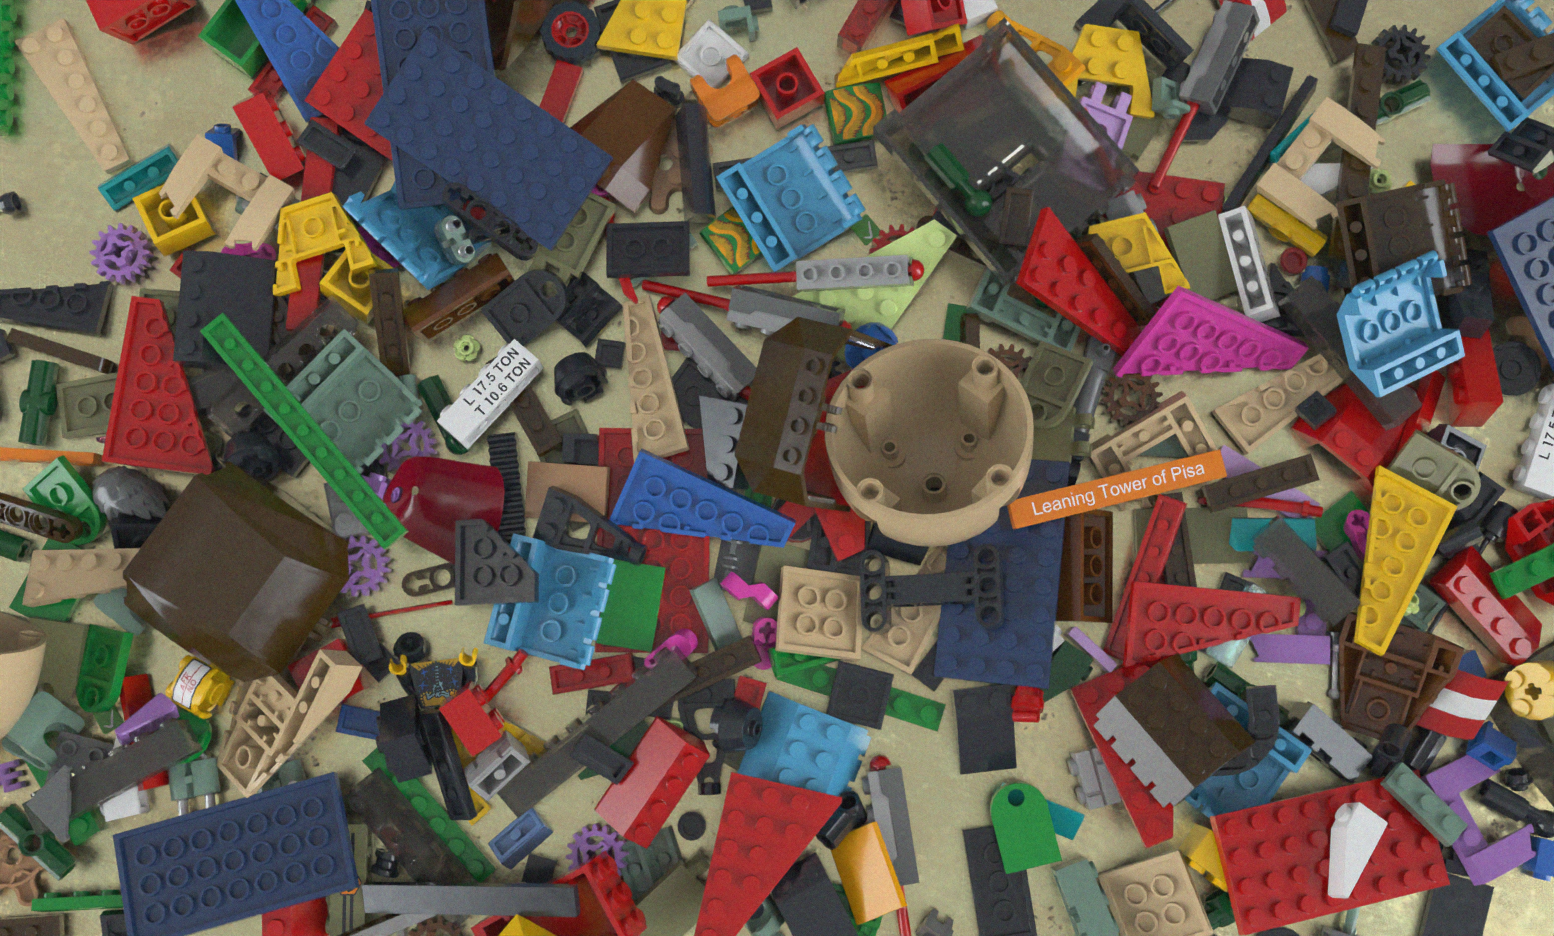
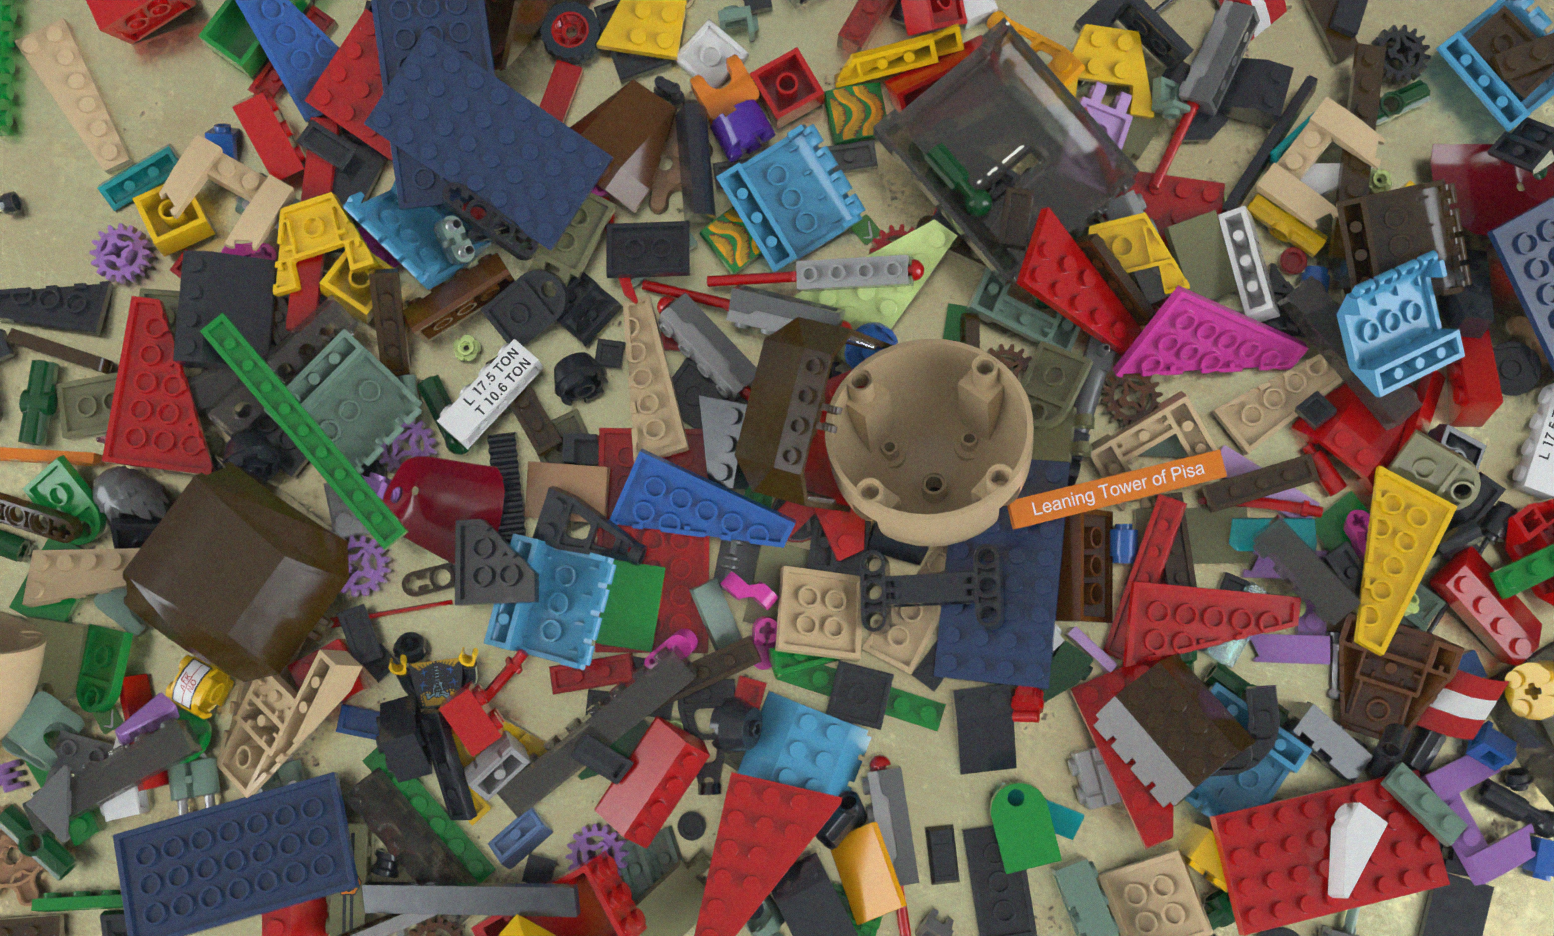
none -> dark purple brick [710,99,776,162]
none -> black tile [925,824,960,885]
none -> blue brick [1110,524,1138,563]
none -> red cylinder [1302,443,1348,497]

